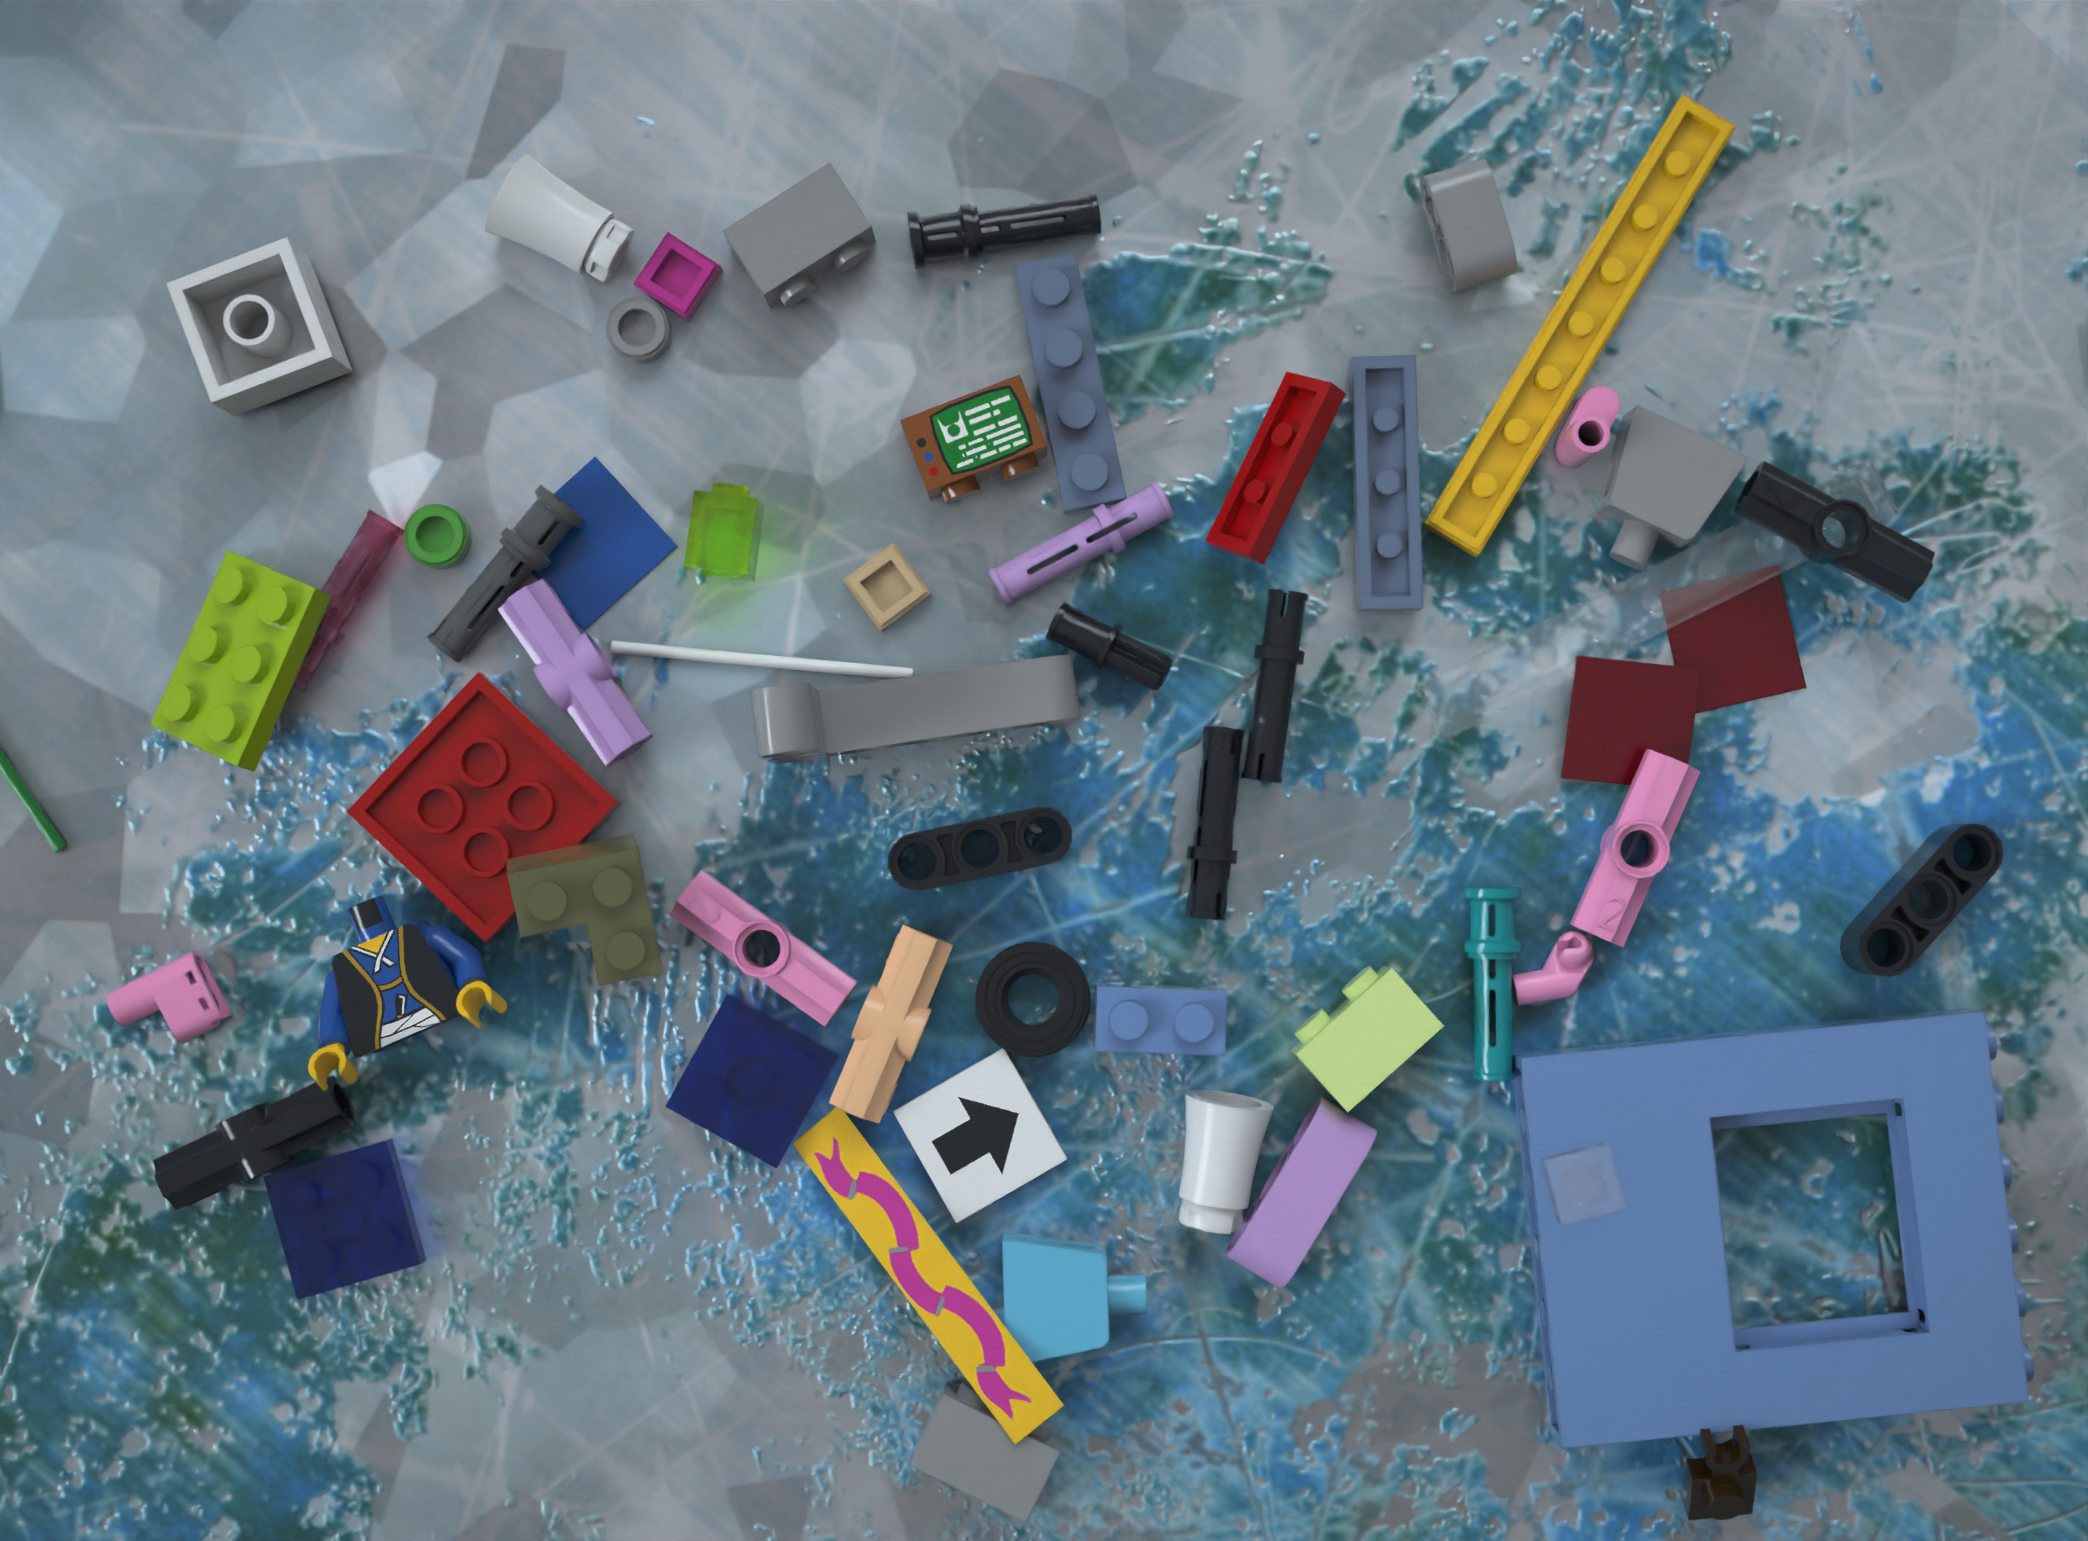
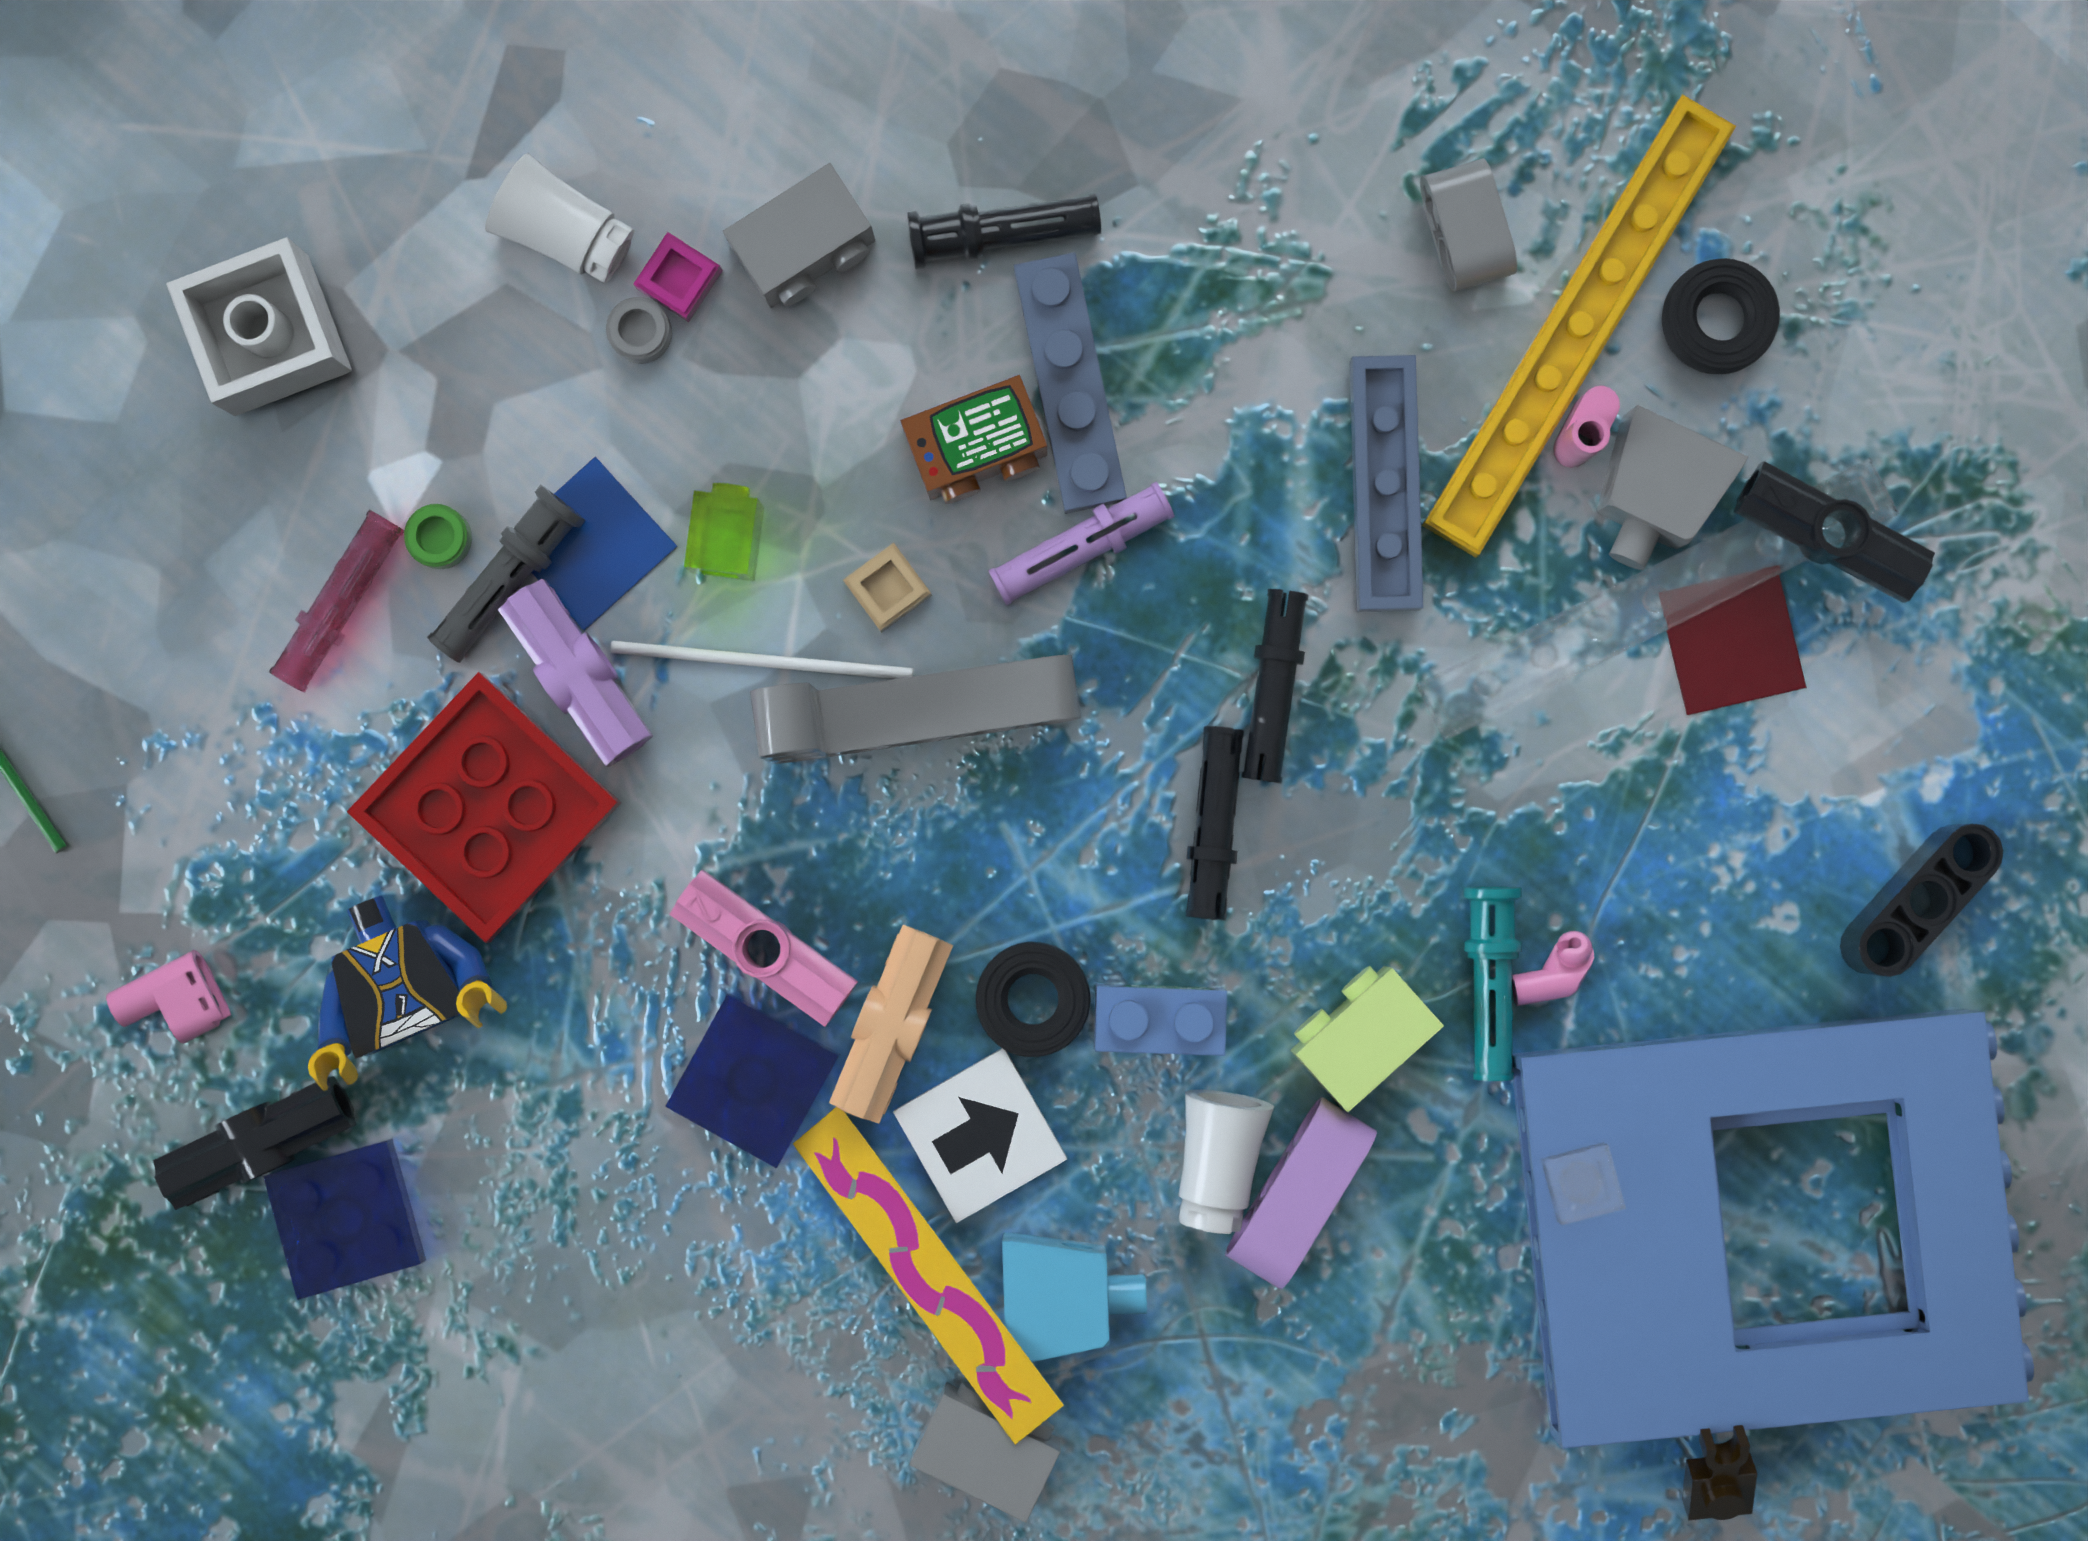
lime plate [150,550,332,772] -> none
olive brick [506,833,663,986] -> none
black beam [888,807,1072,890] -> none
black axle [1046,602,1172,690] -> none
red plate [1205,372,1346,565] -> none
dark red piece [1560,655,1701,785] -> none
bright pink piece [1570,749,1701,947] -> none
none -> black tyre [1662,258,1780,374]

